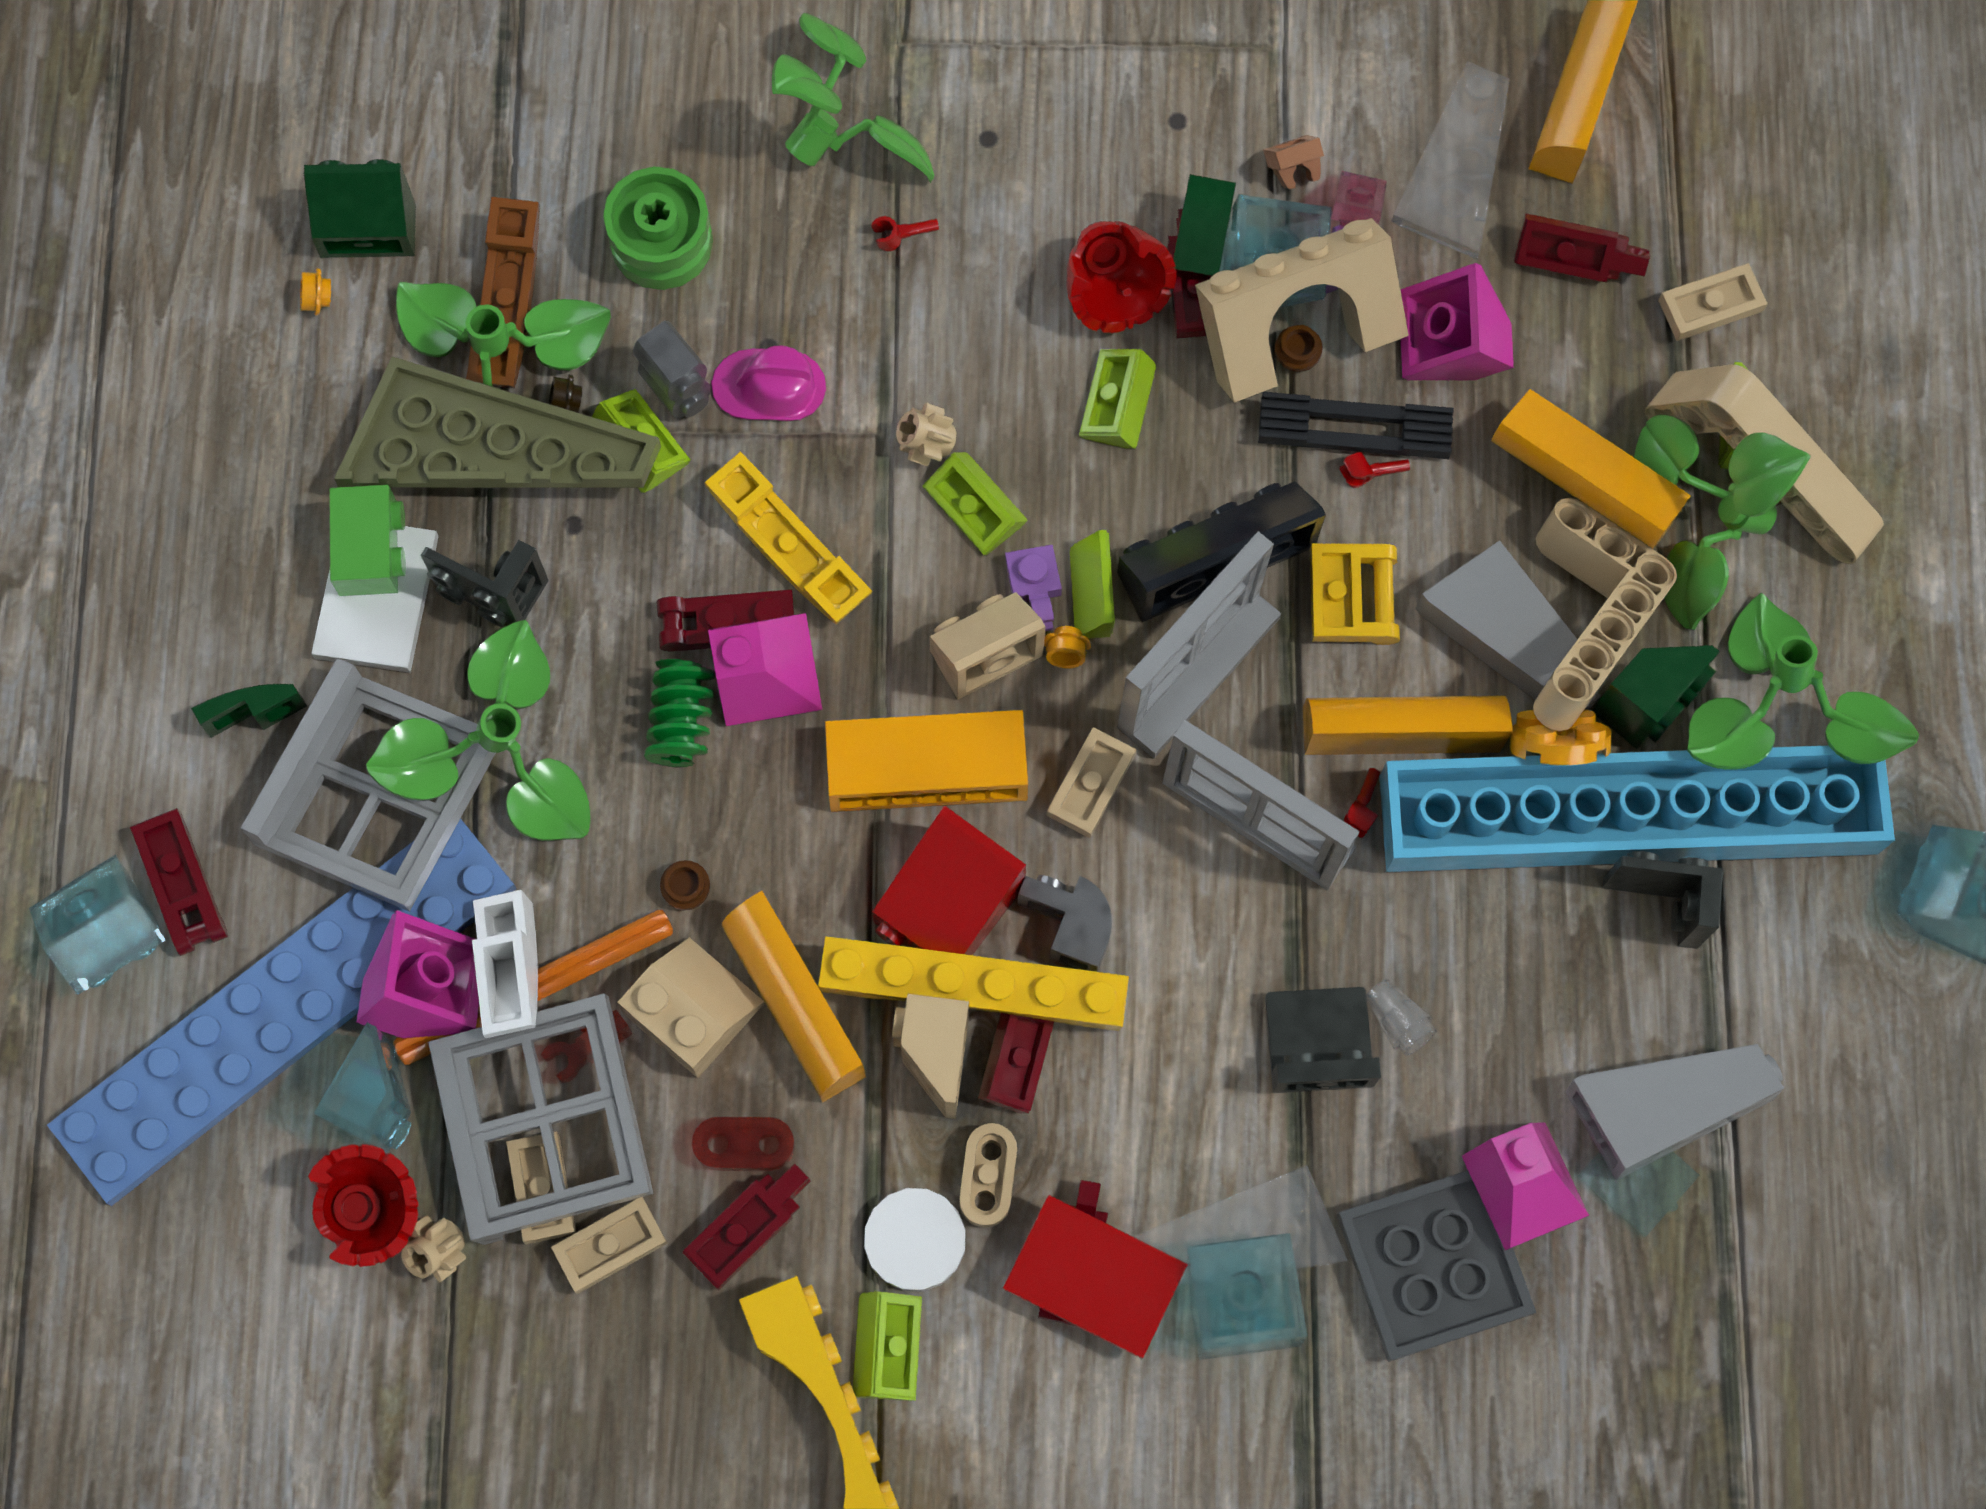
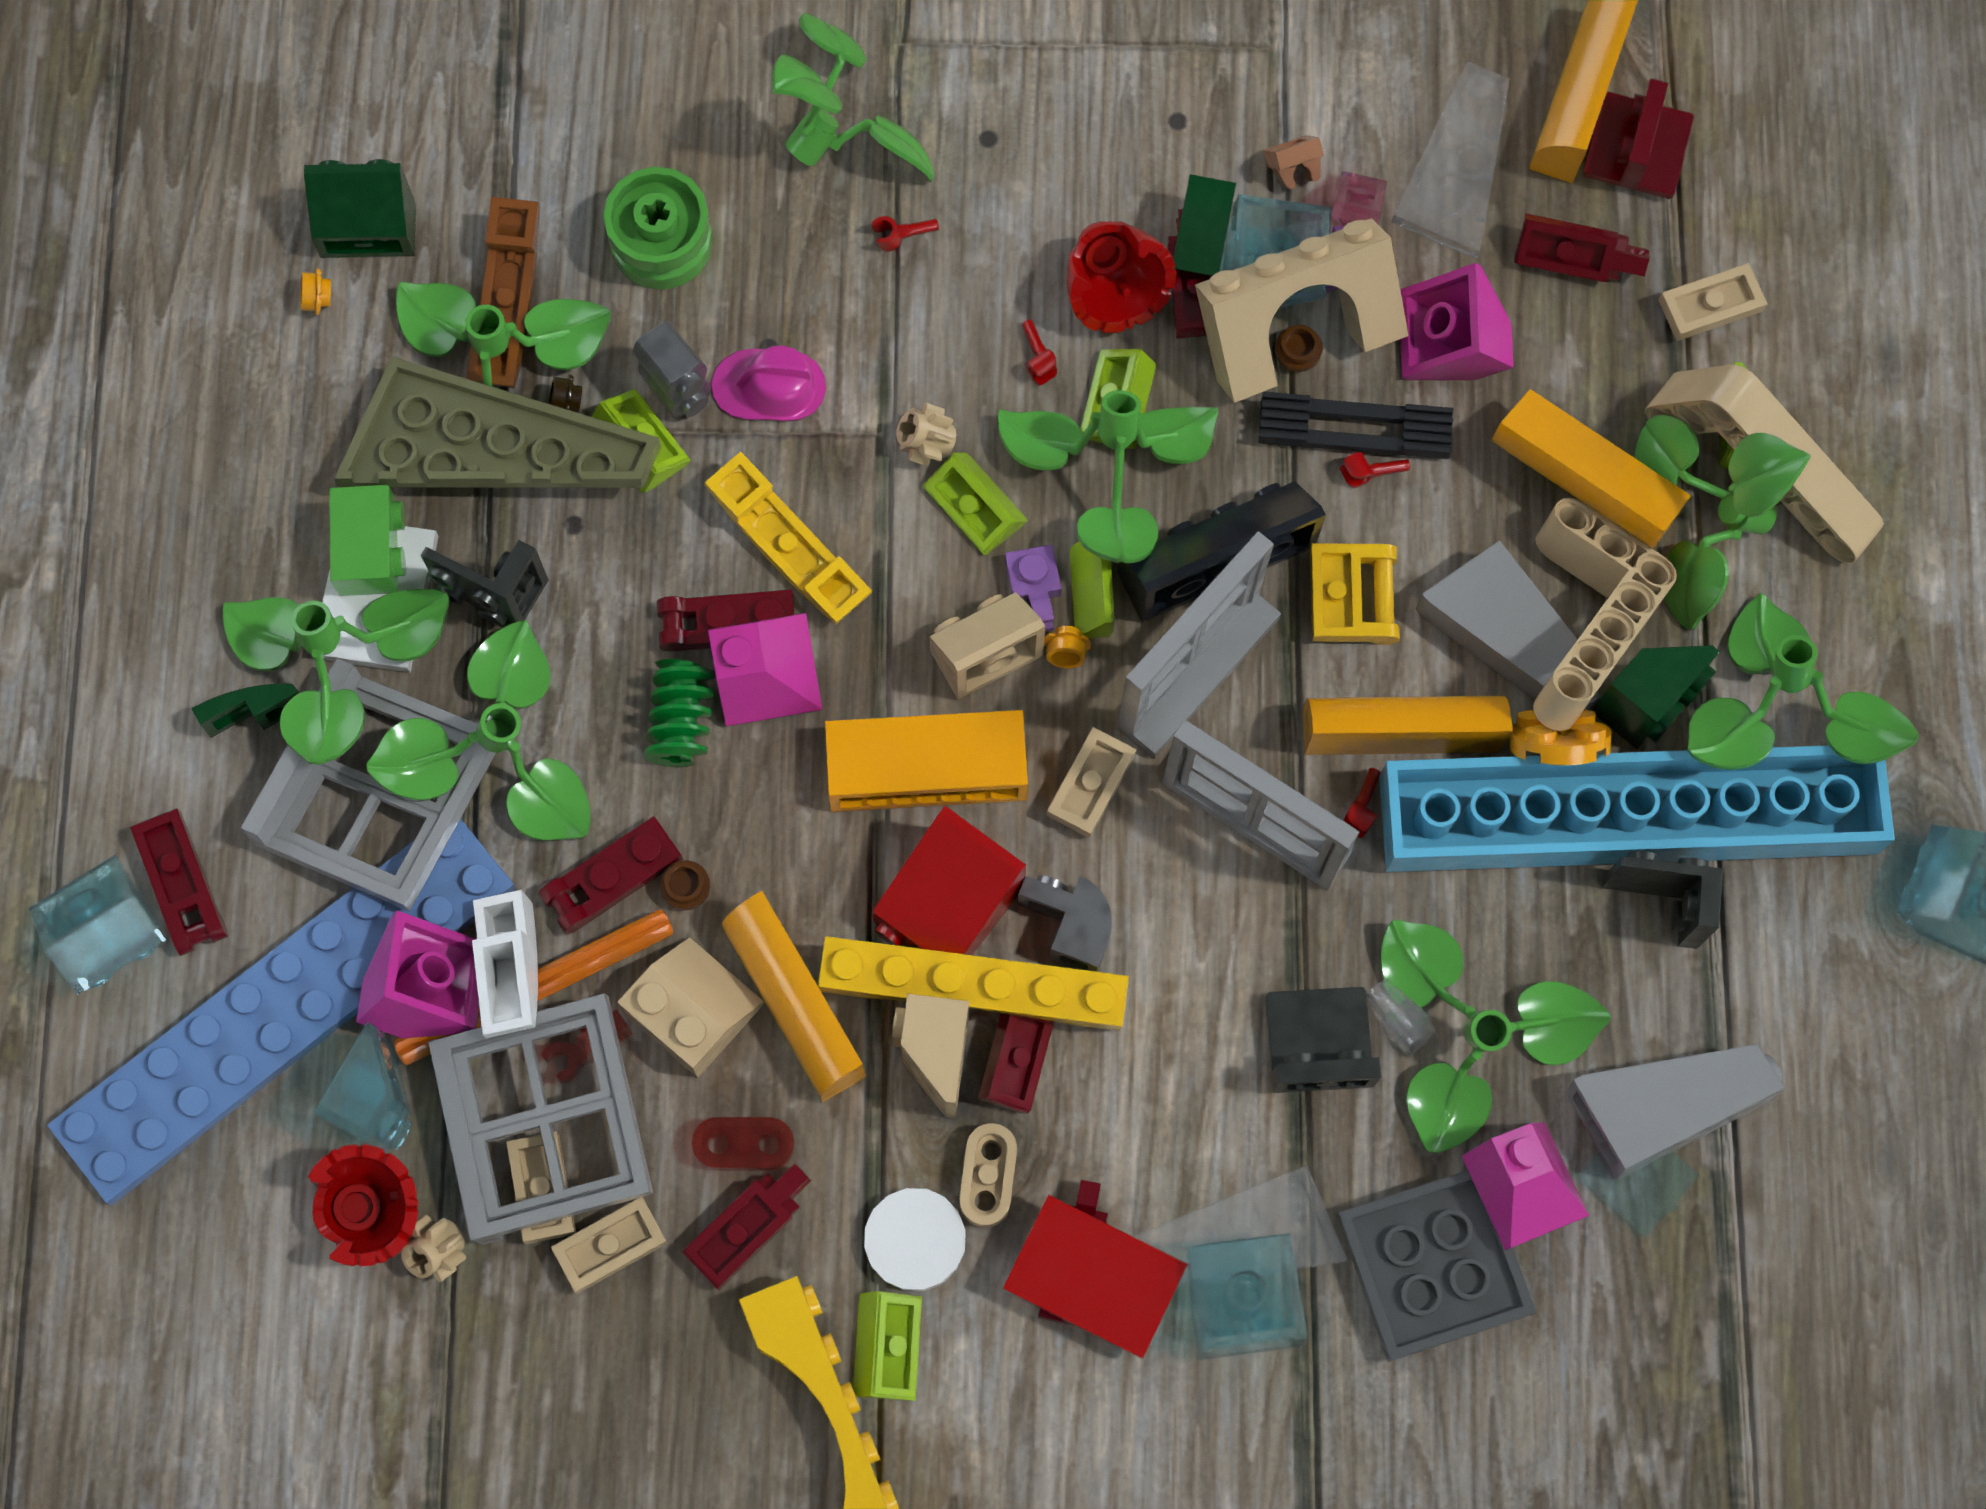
none -> bright green plant [223,589,450,765]
none -> dark red plate [538,816,683,935]
none -> bright green plant [998,390,1218,563]
none -> red hand [1022,319,1057,386]
none -> bright green plant [1380,920,1611,1153]
none -> dark red bracket [1583,78,1694,199]

